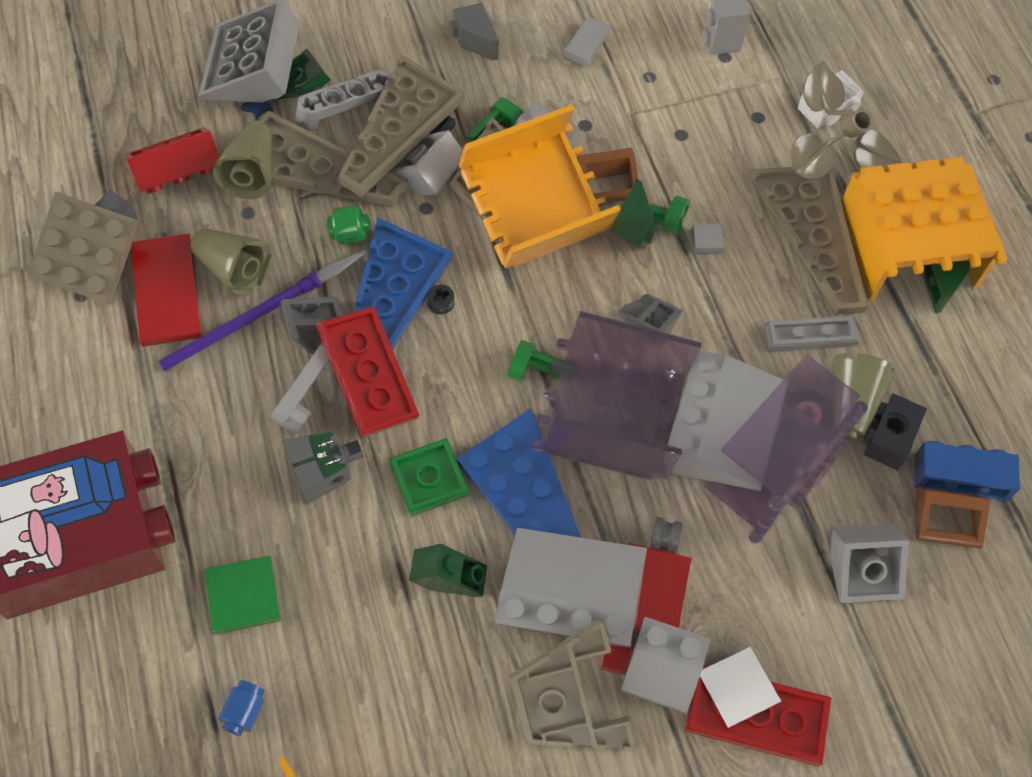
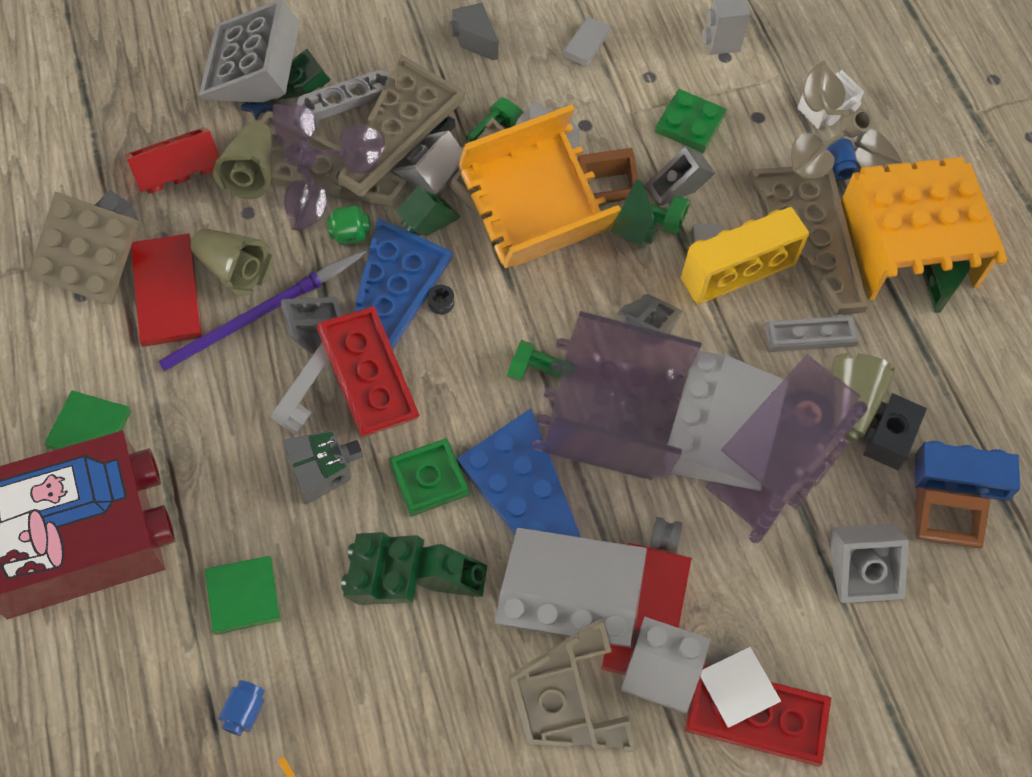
none -> green tile [44,390,131,450]
none -> plant [273,104,385,230]
none -> dark green plate [341,532,425,605]
none -> dark green slope [396,186,460,236]
none -> dark grey slope [645,147,715,206]
none -> green plate [655,88,727,153]
none -> yellow brick [680,207,809,305]
none -> blue brick [827,138,858,180]

